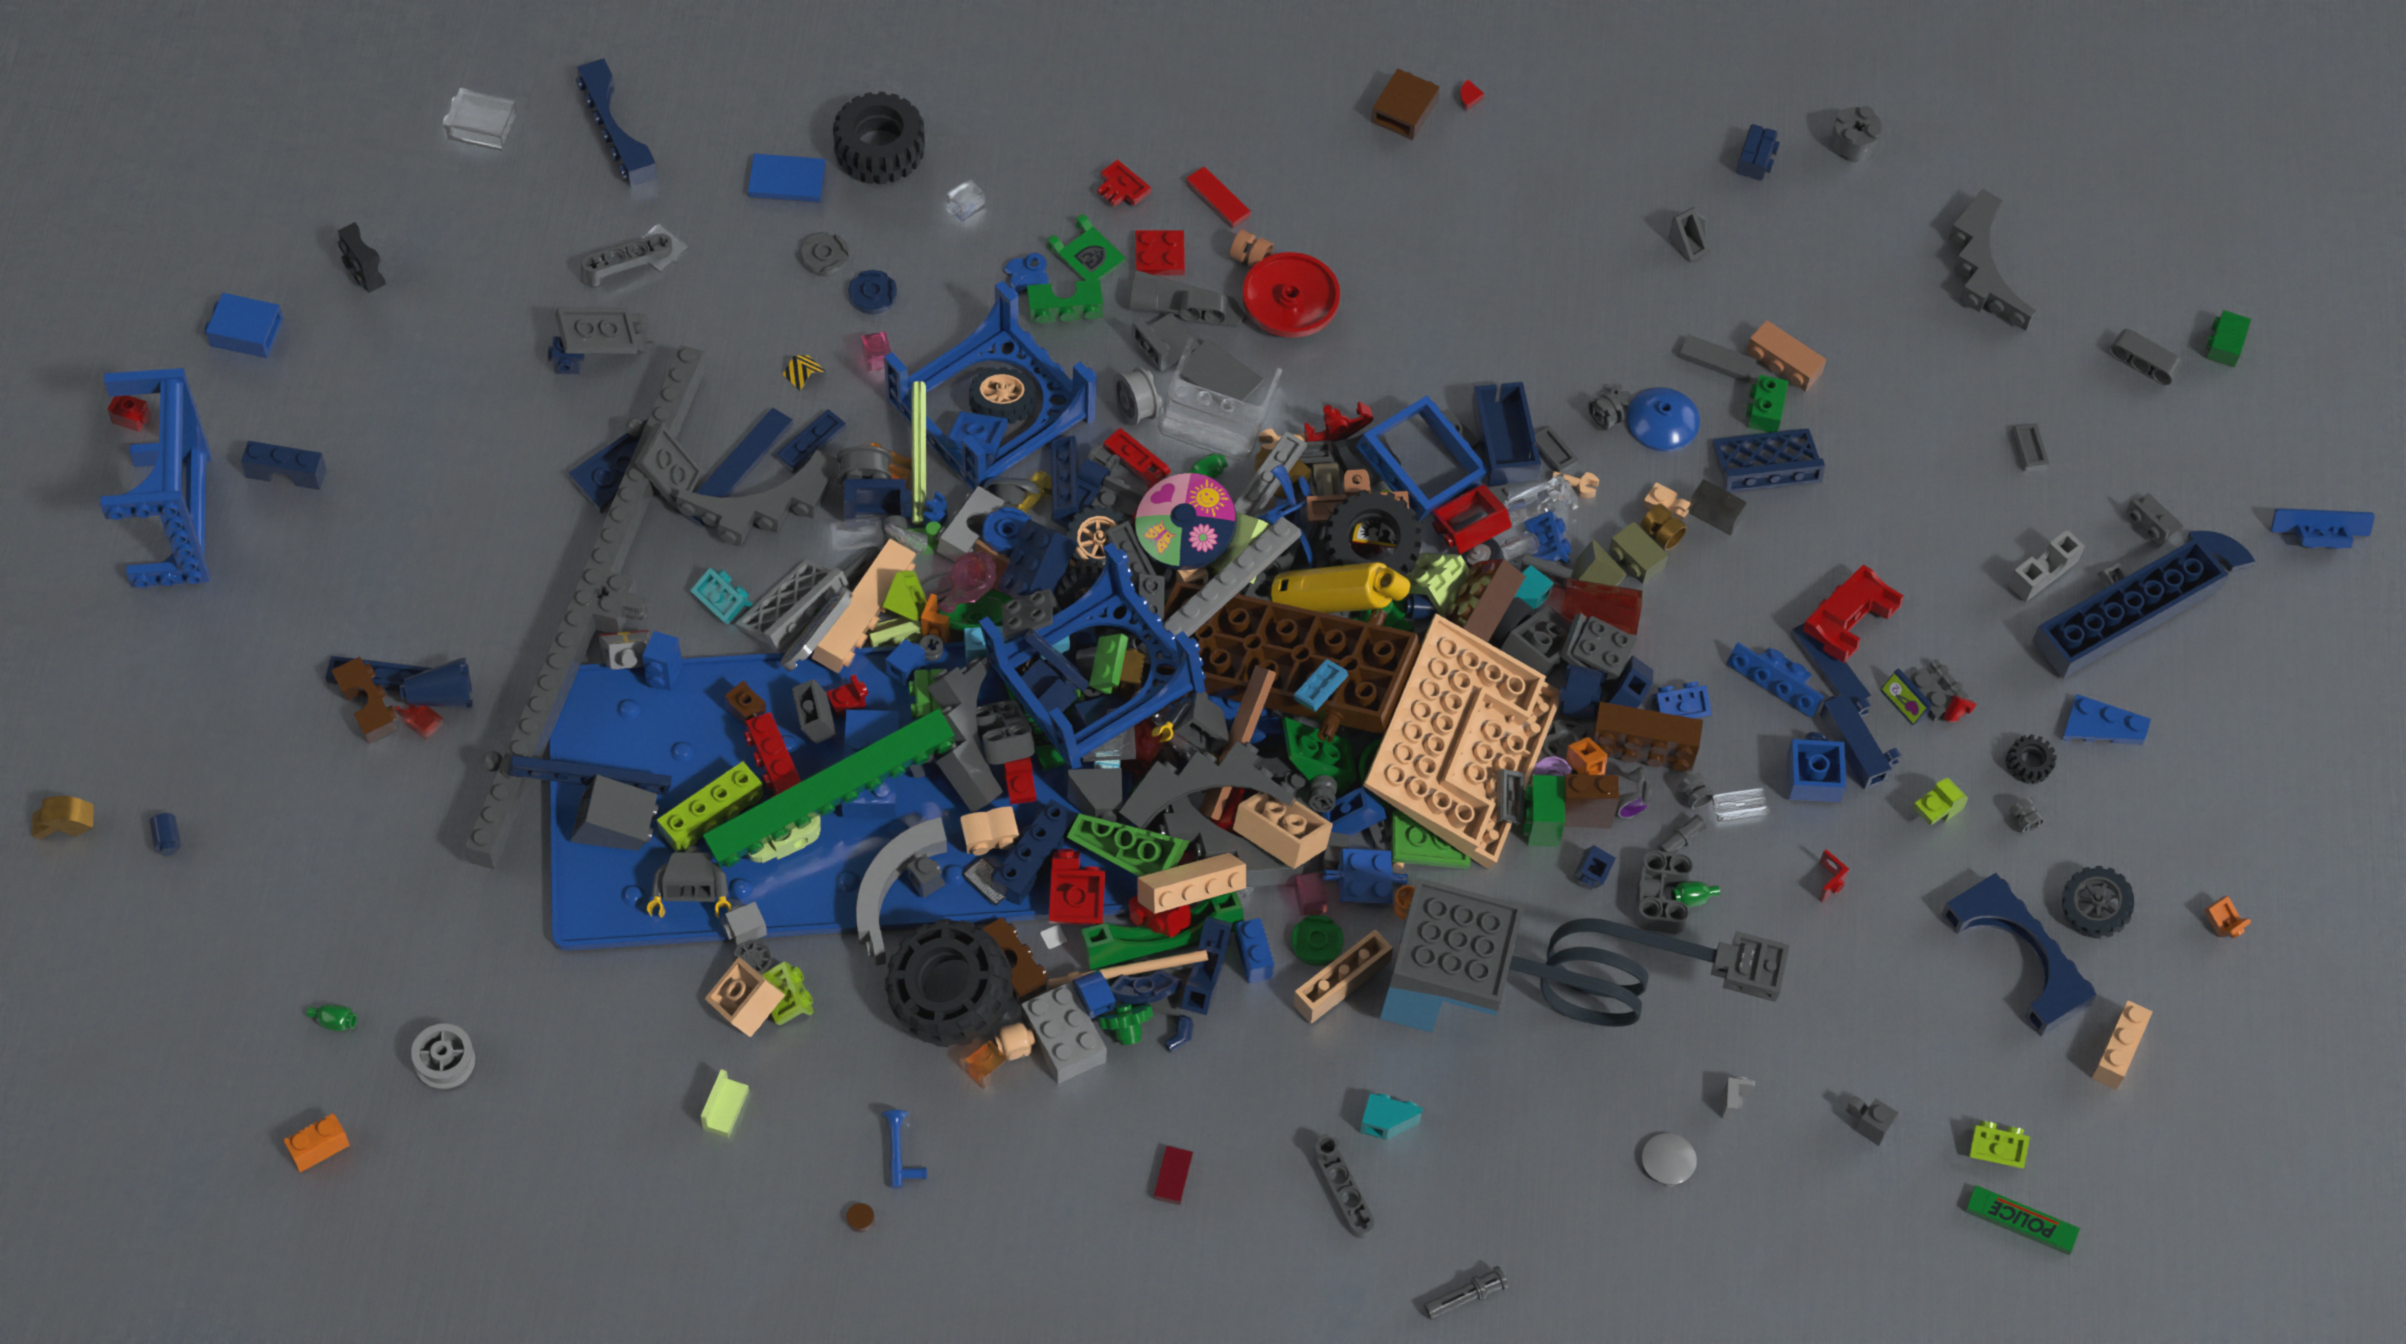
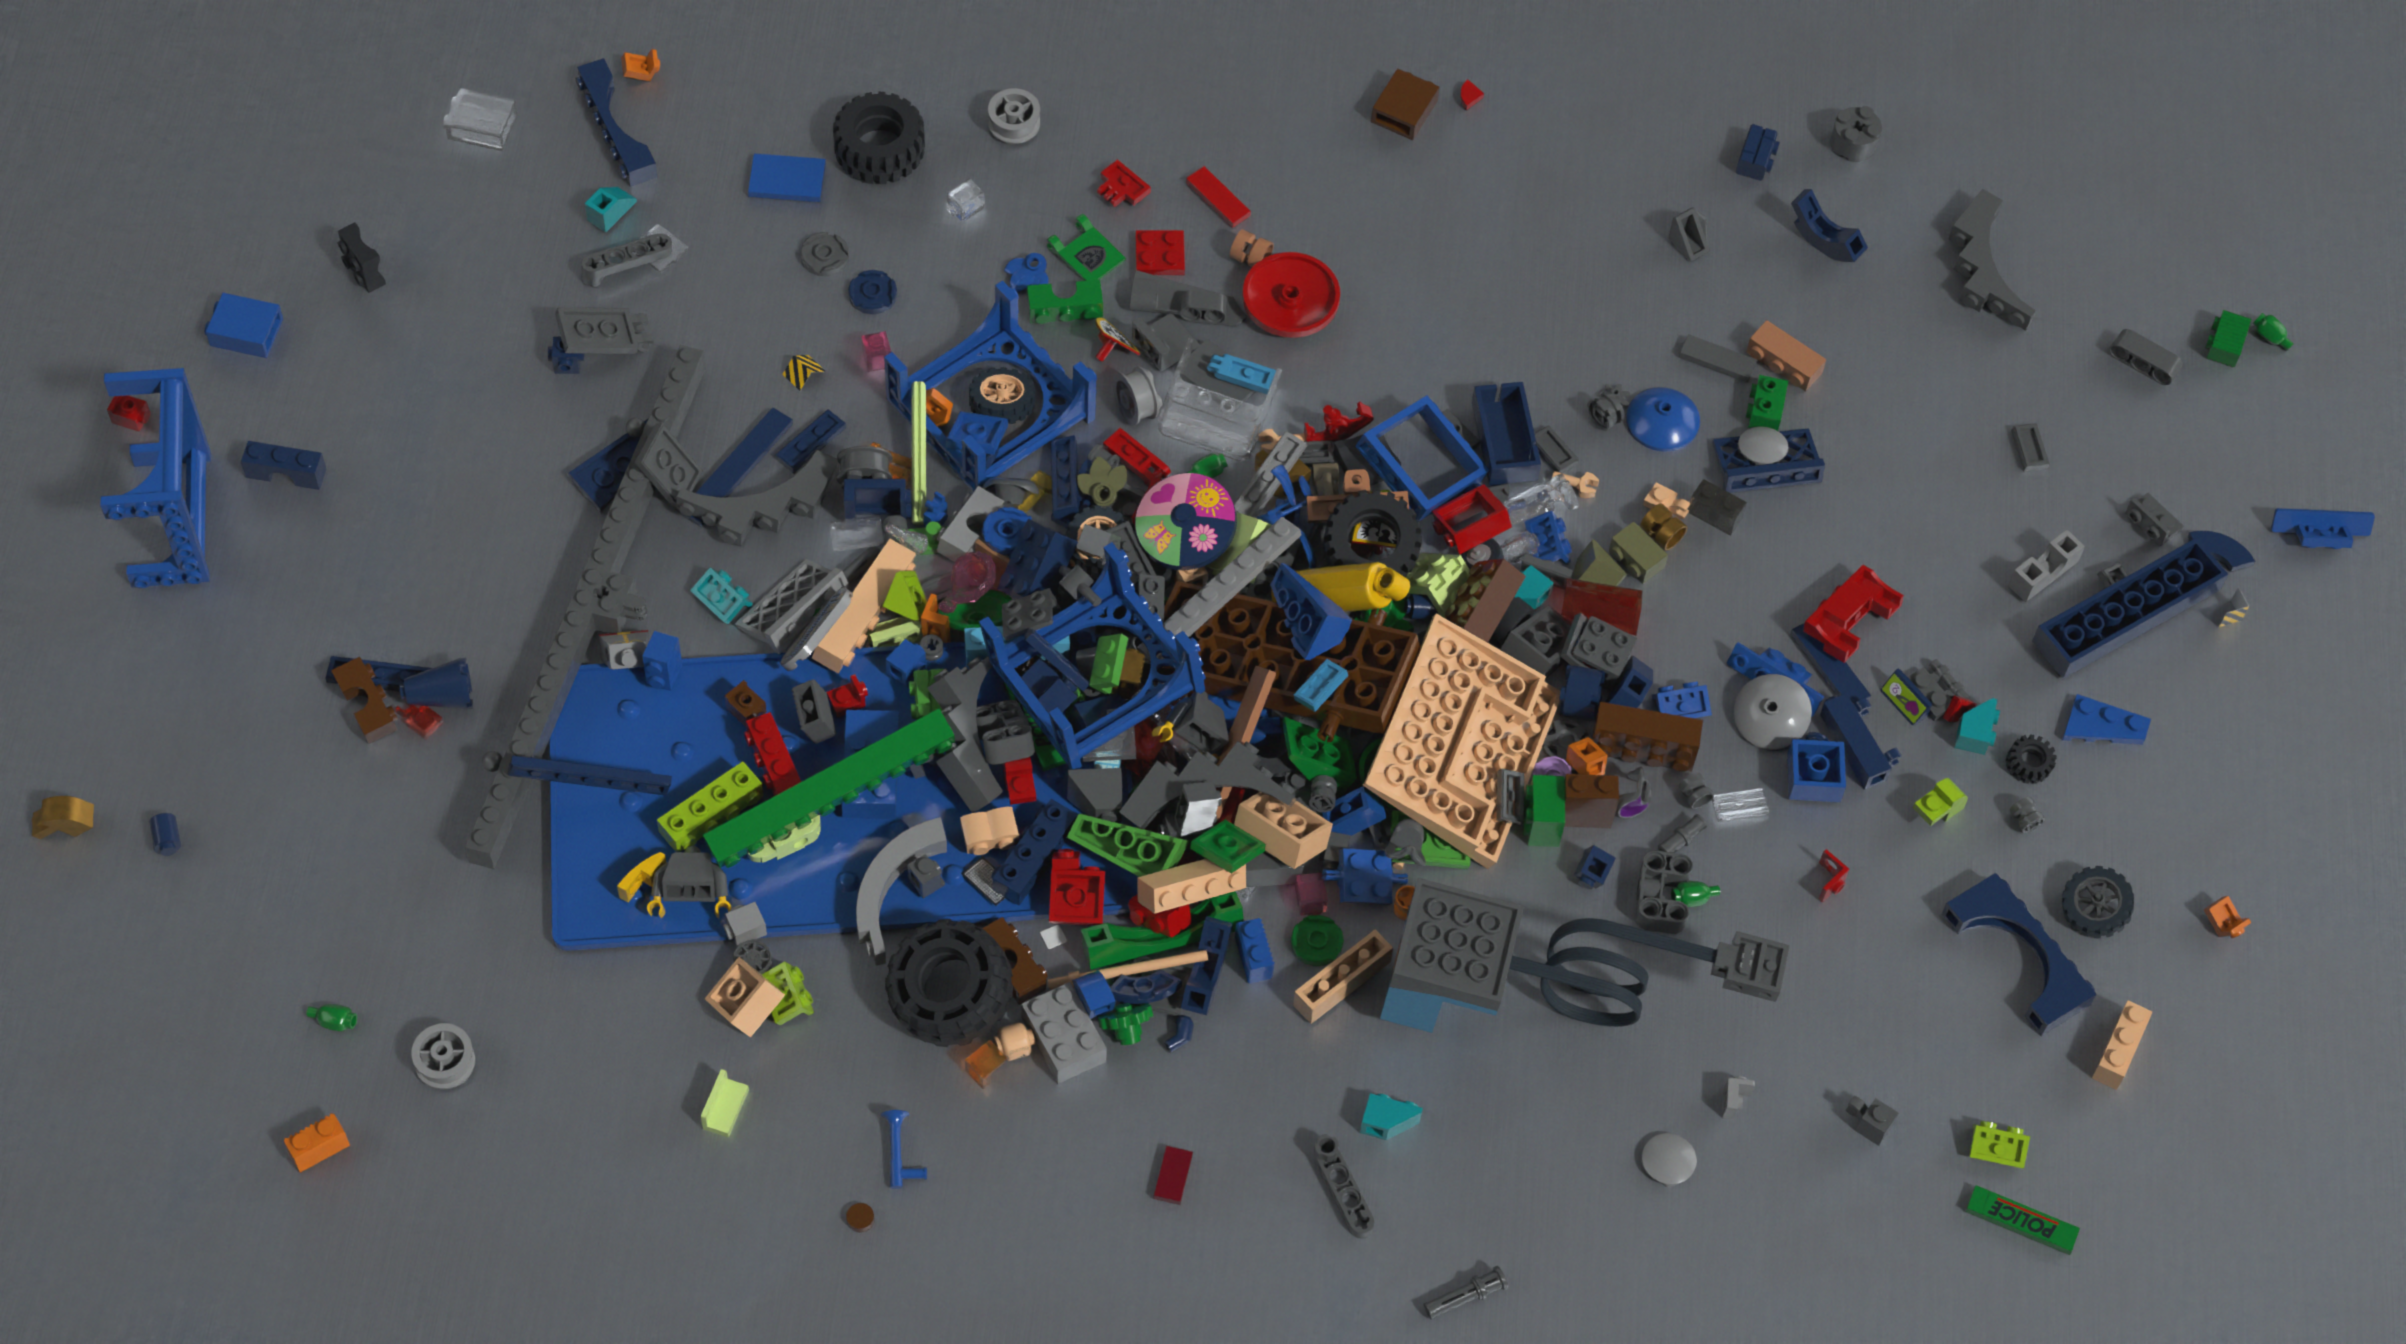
dark grey slope [570,775,658,851] -> none
none -> teal slope [584,187,637,232]
none -> yellow slope [617,852,666,903]
none -> orange bracket [621,49,660,82]
none -> orange bracket [926,388,953,427]
none -> light grey wheel [988,88,1040,145]
none -> dark grey piece [1059,564,1102,607]
none -> dark grey arch [1076,524,1121,559]
none -> olive plate [1077,456,1127,507]
none -> shield [1095,318,1140,362]
none -> dark grey brick [1174,781,1222,836]
none -> green tile [1190,819,1266,874]
none -> dark azure hinge [1207,354,1276,395]
none -> blue wedge [1270,563,1352,660]
none -> dark grey piece [1384,818,1426,866]
none -> light grey dish [1734,674,1812,750]
none -> light grey dish [1738,427,1788,466]
none -> dark blue arch [1791,189,1868,262]
none -> teal slope [1954,698,2000,755]
none -> sticker [2219,587,2249,627]
none -> green plant [2253,313,2294,351]

